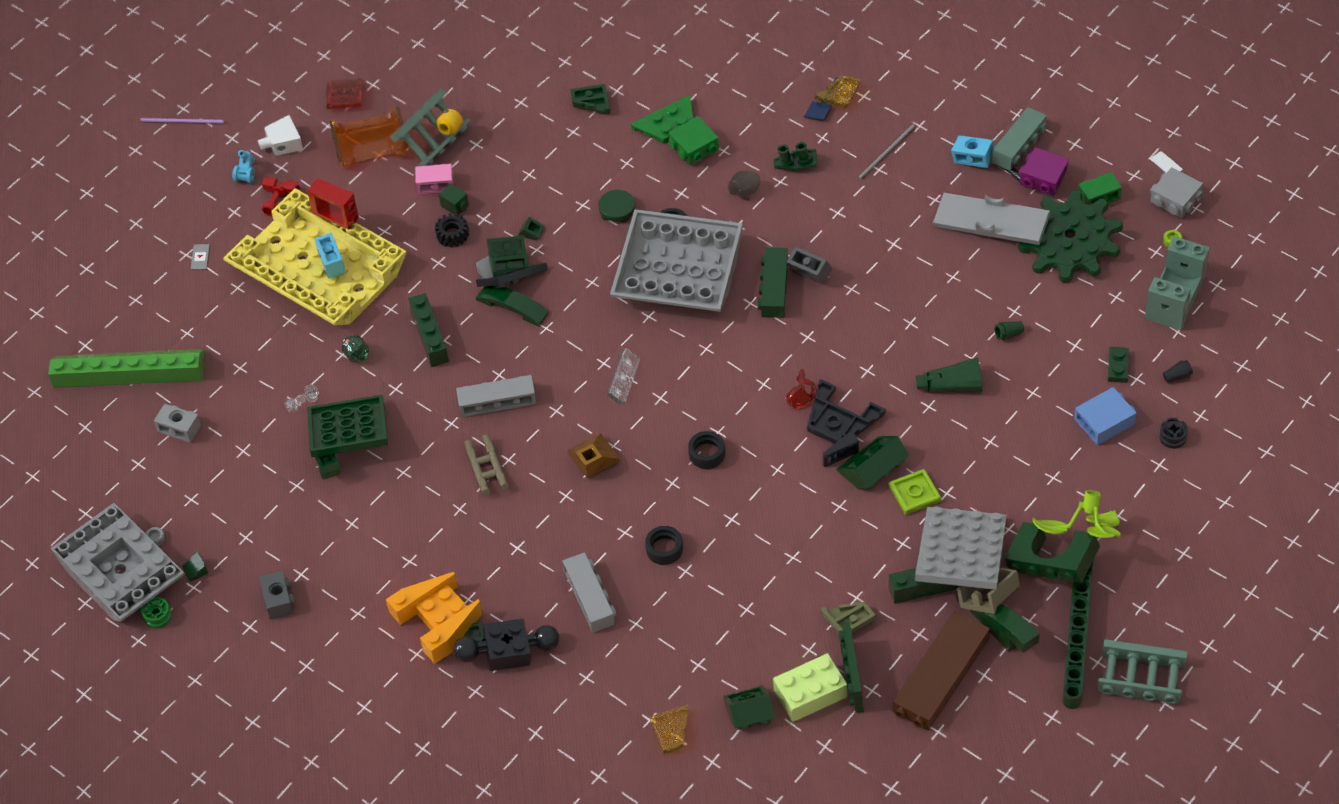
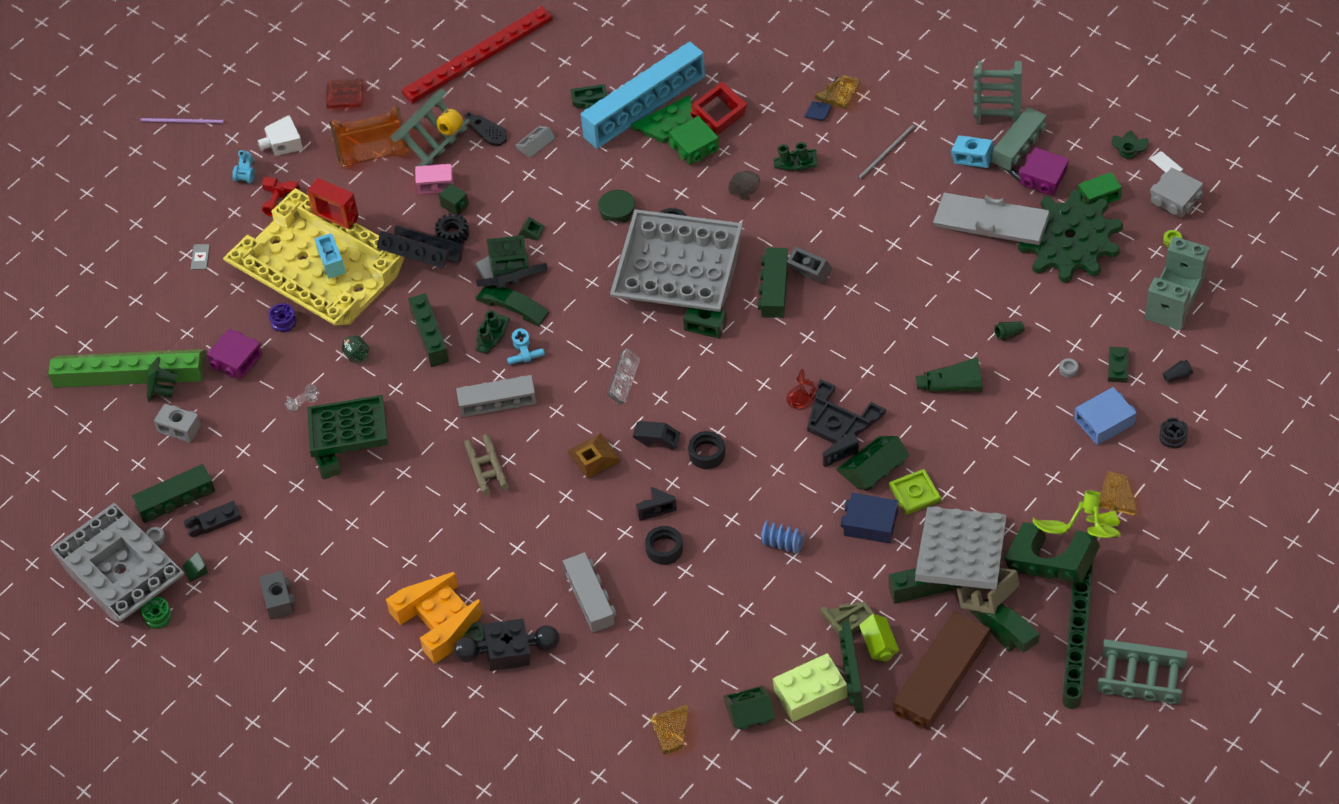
none -> dark green brick [131,464,215,523]
none -> dark green connector [147,357,177,402]
none -> black hinge [184,501,242,537]
none -> magenta brick [207,328,262,380]
none -> dark purple wheel [269,303,296,333]
none -> black fence [377,224,464,268]
none -> red plate [401,6,553,104]
none -> black piece [464,112,507,146]
none -> dark green connector [476,310,510,354]
none -> medium azure piece [507,328,545,365]
none -> light grey slope [515,126,555,158]
none -> medium azure brick [581,42,705,149]
none -> black slope [633,421,680,450]
none -> black slope [636,487,677,521]
none -> dark green brick [683,307,727,339]
none -> red window [690,81,747,135]
none -> medium blue piece [761,520,805,554]
none -> dark blue brick [841,493,898,544]
none -> lime brick [859,614,899,662]
none -> sand green fence [974,61,1022,124]
none -> light grey tile [1059,358,1079,378]
none -> clear yellow wing [1099,471,1136,515]
none -> dark green plate [1112,131,1148,158]

